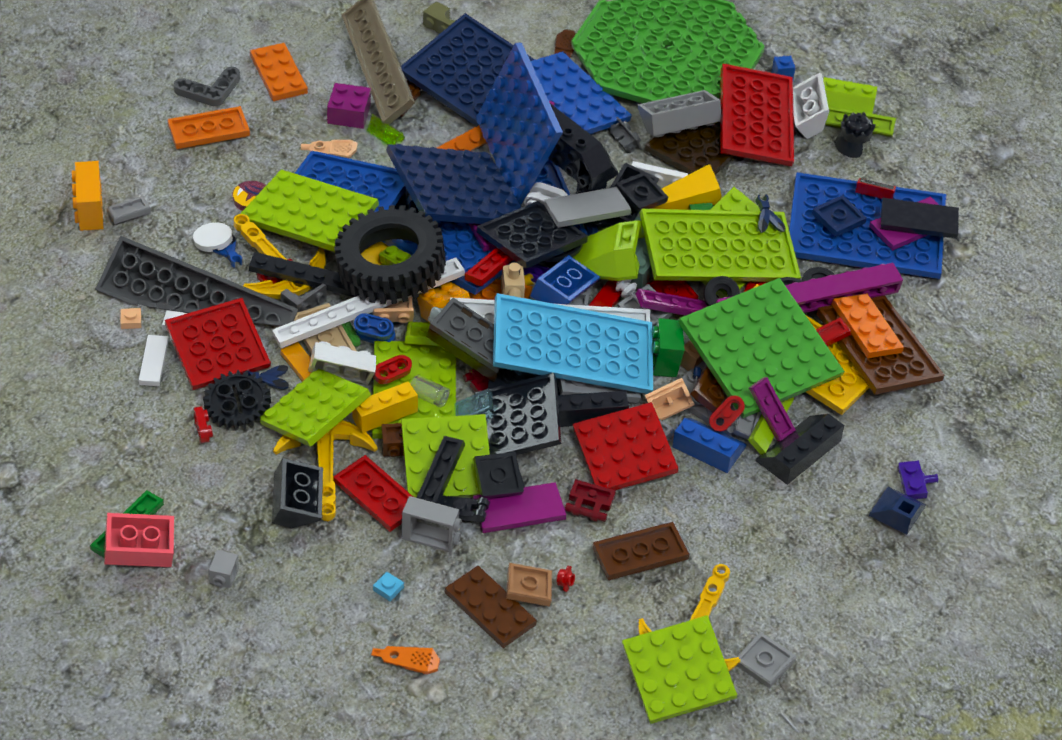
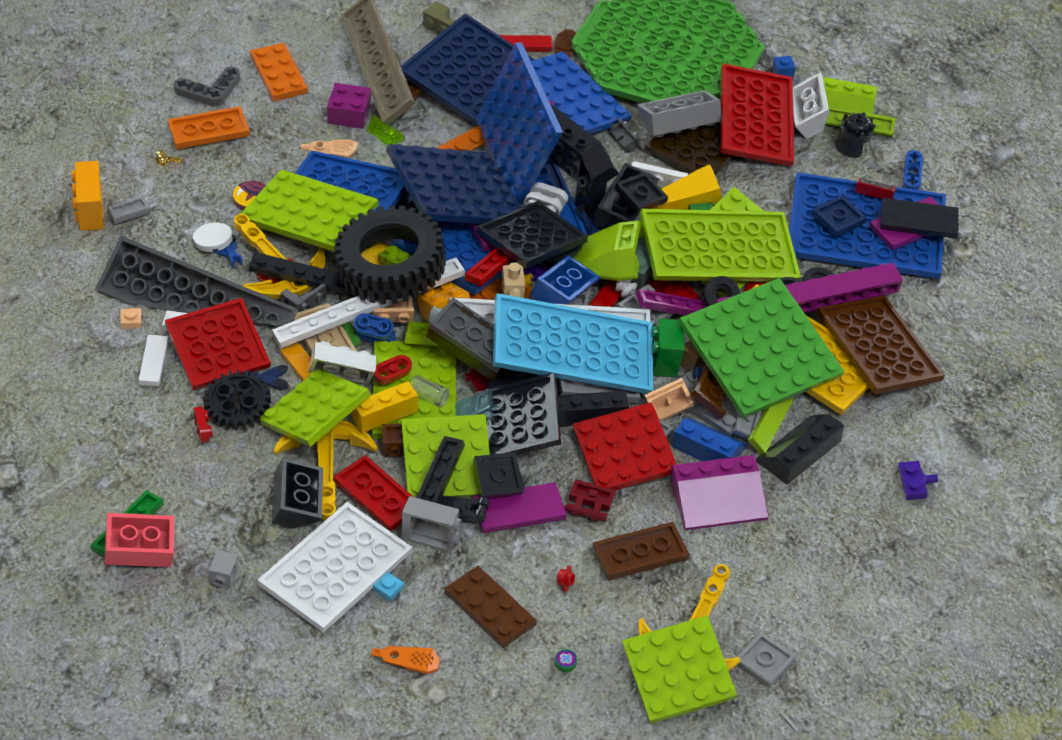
medium nougat tile [506,563,552,607] -> none
light grey tile [544,187,631,228] -> none
red plate [709,396,745,432] -> none
magenta tile [749,377,796,441] -> none
dark blue piece [755,194,786,233] -> none
red tile [816,317,851,347] -> none
orange plate [831,294,904,358] -> none
dark blue slope [869,486,926,535] -> none
none -> clear yellow hand [156,150,183,166]
none -> white plate [258,502,412,633]
none -> red tile [499,35,552,52]
none -> tile [554,649,577,672]
none -> slope [670,455,768,531]
none -> blue beam [903,150,923,190]

